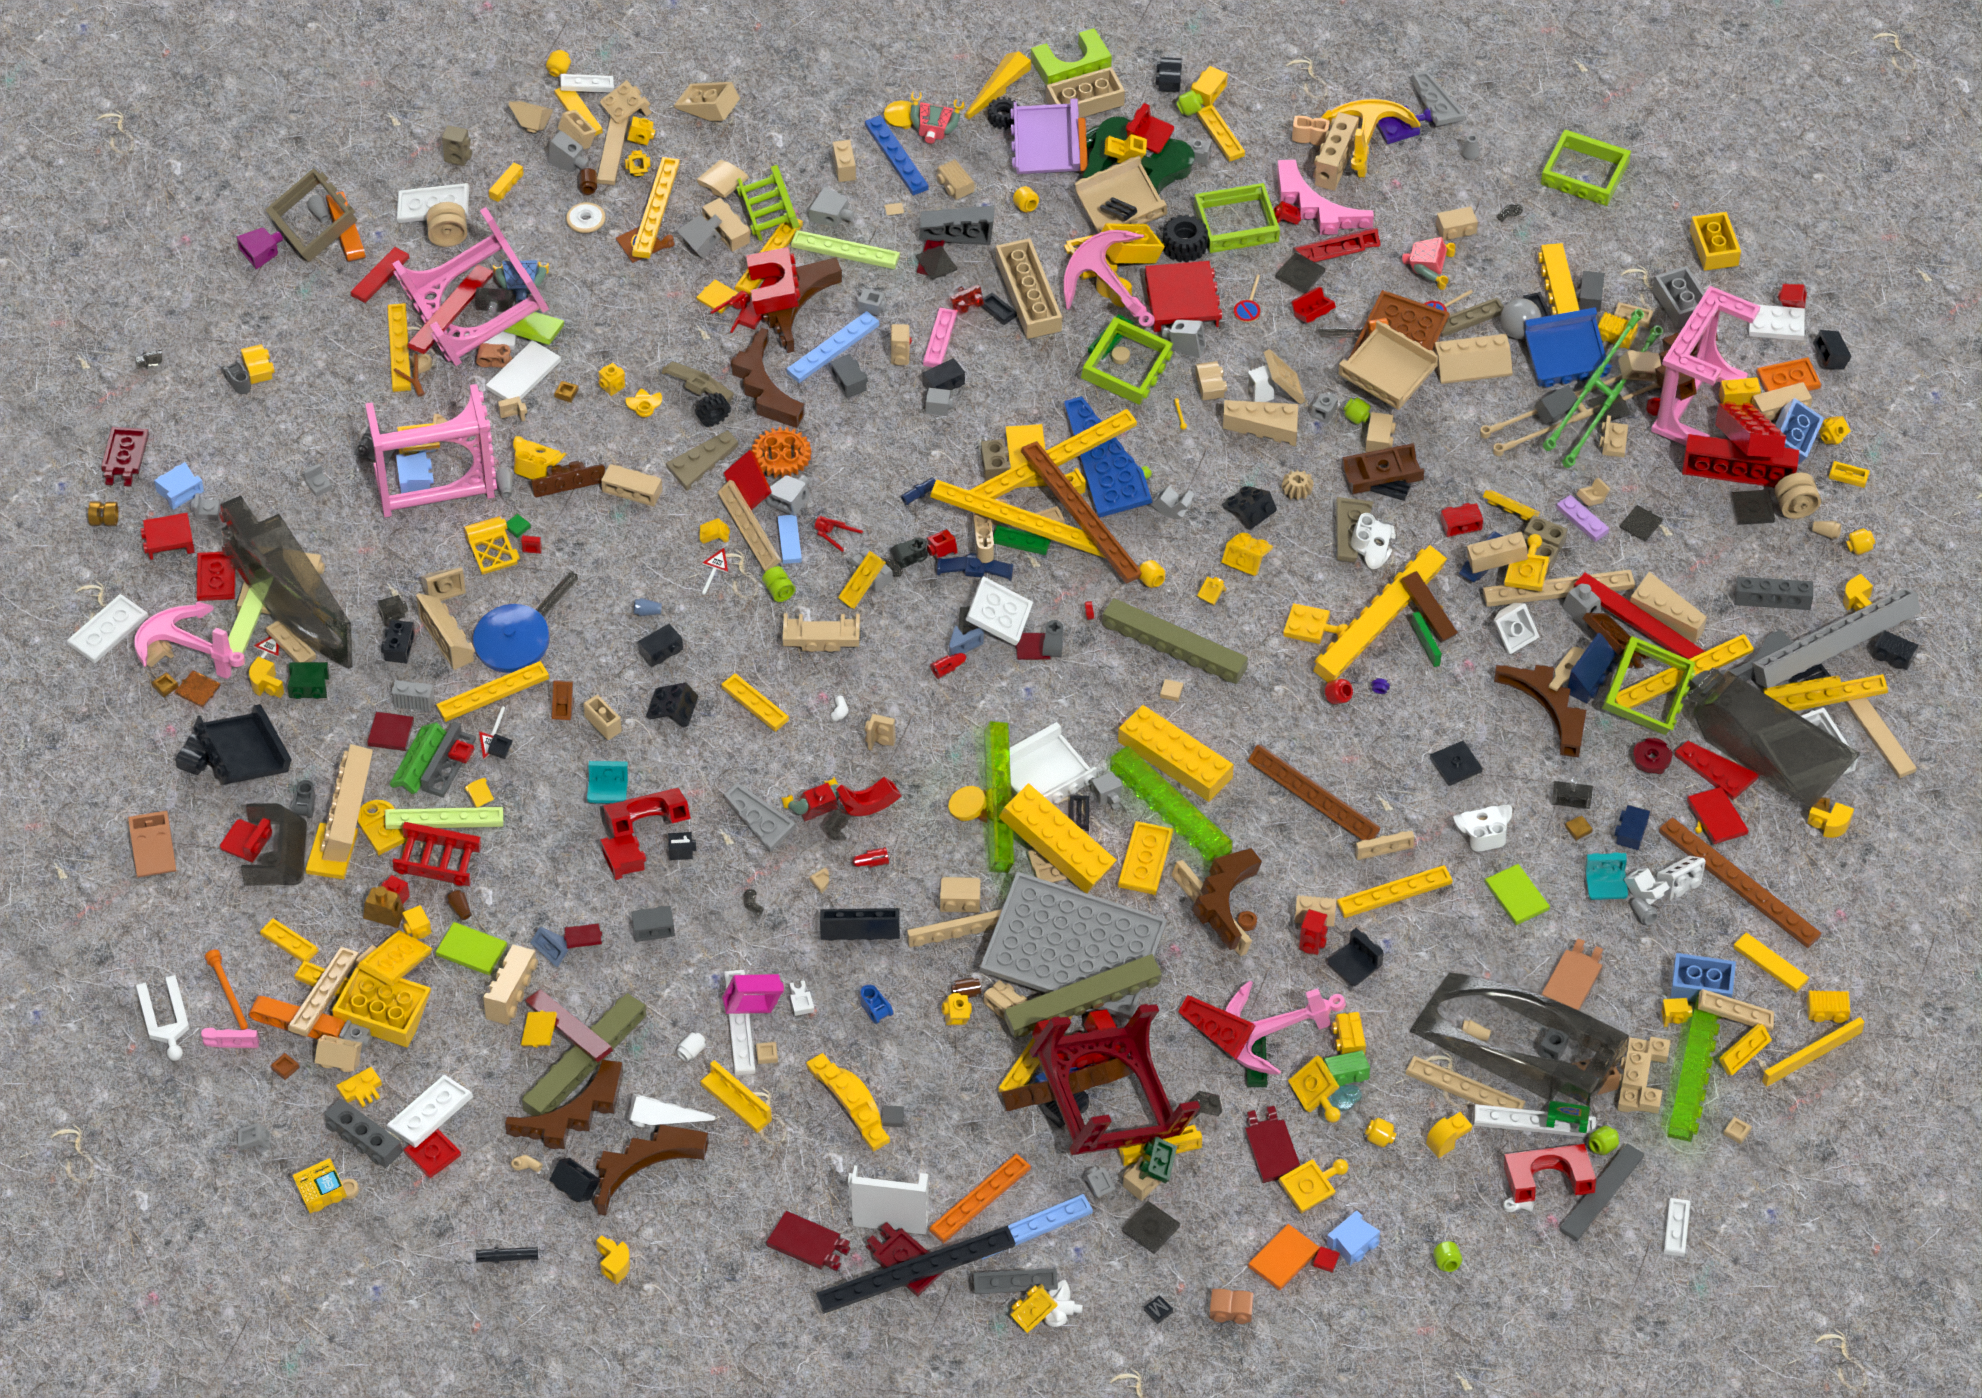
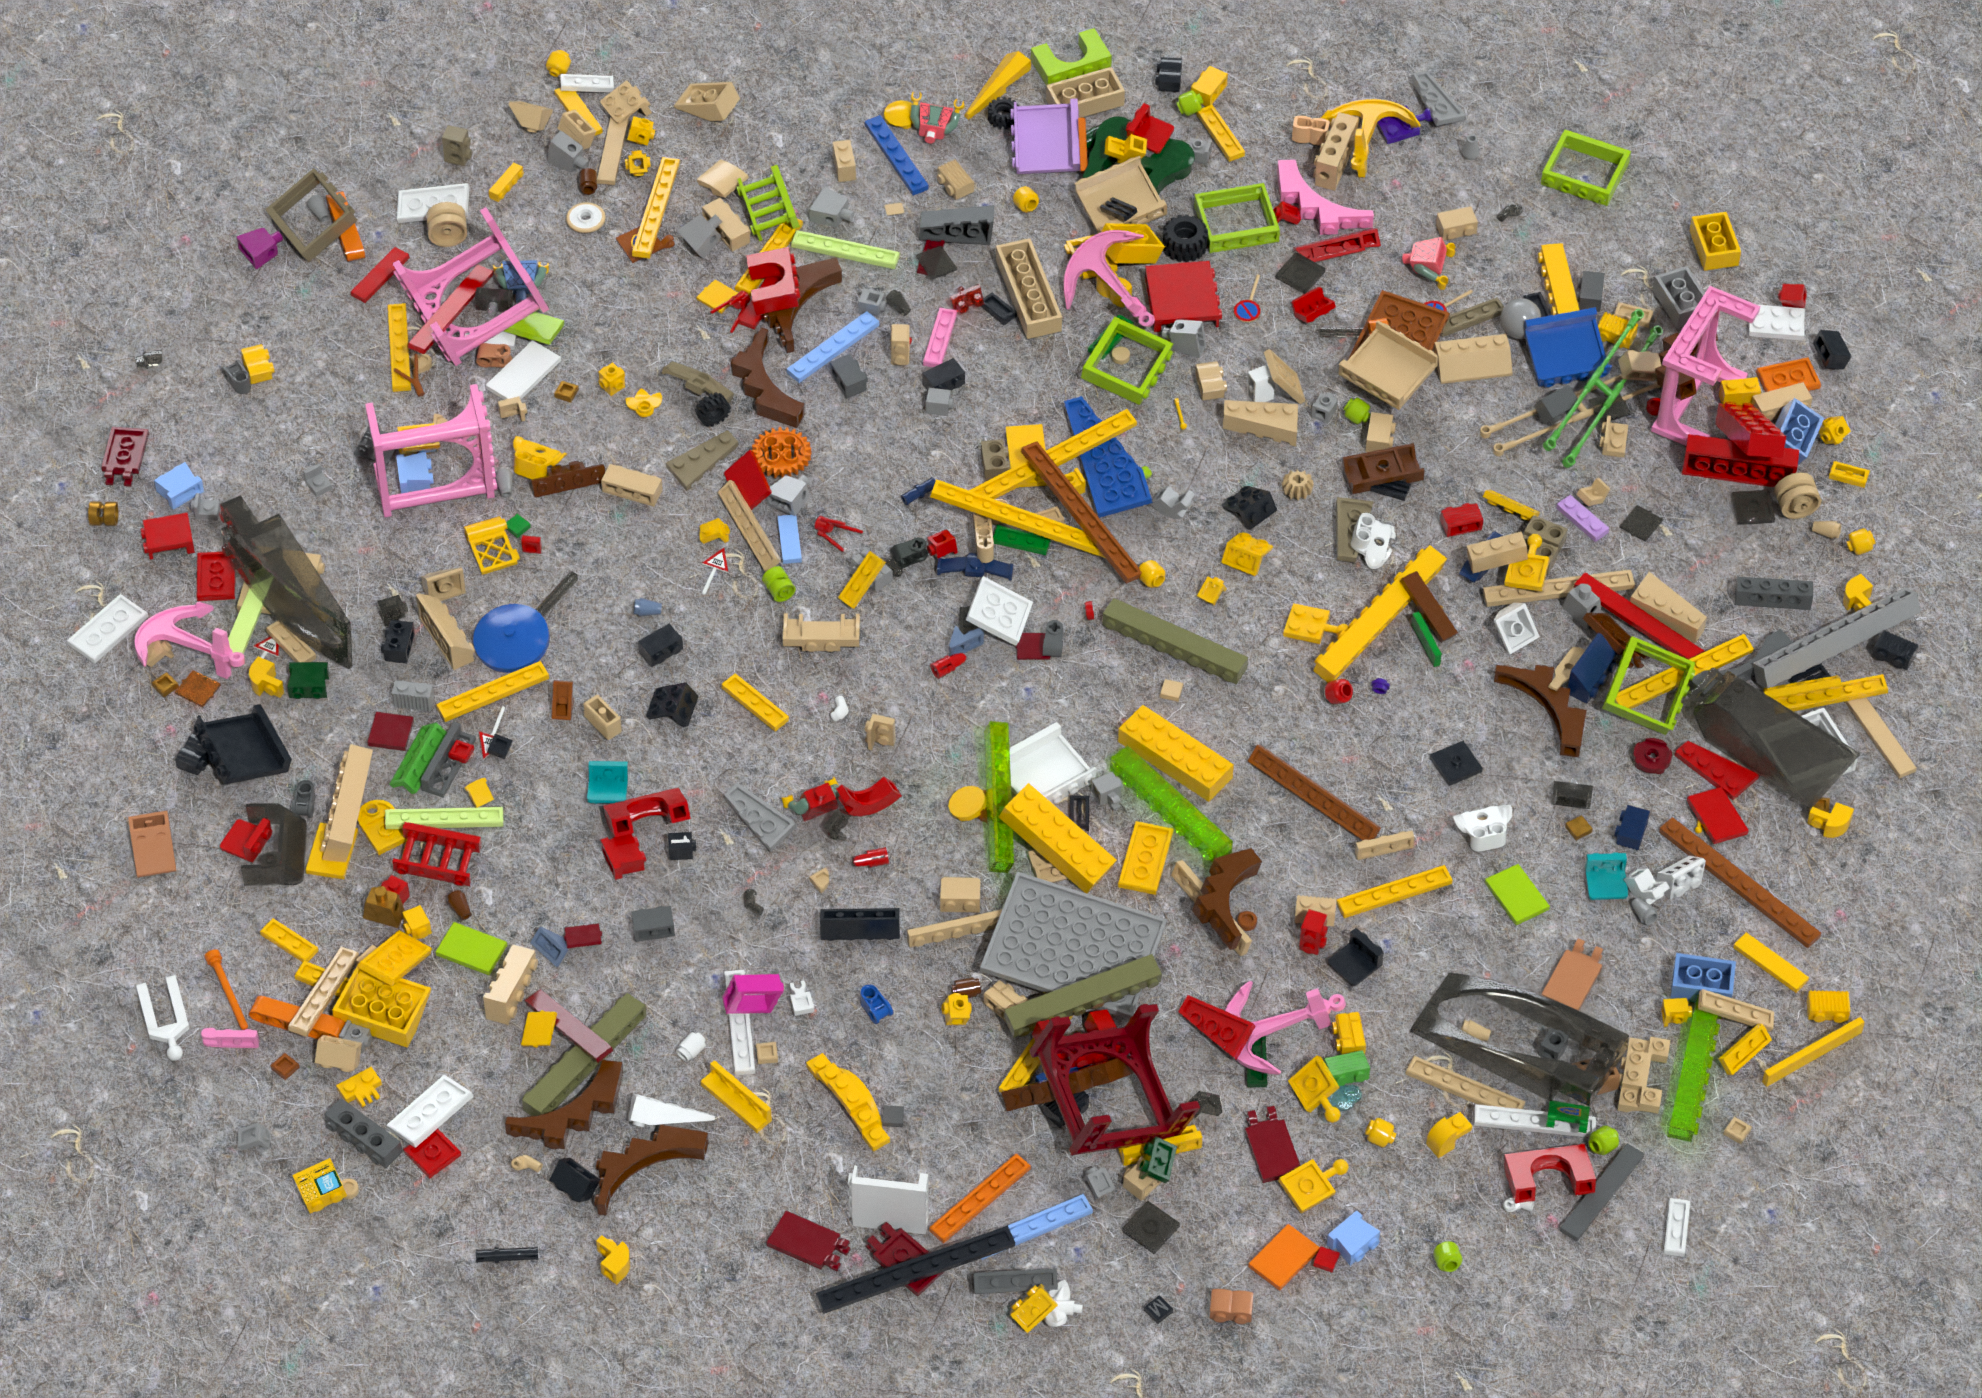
none -> clear smoke cone [885,290,911,316]

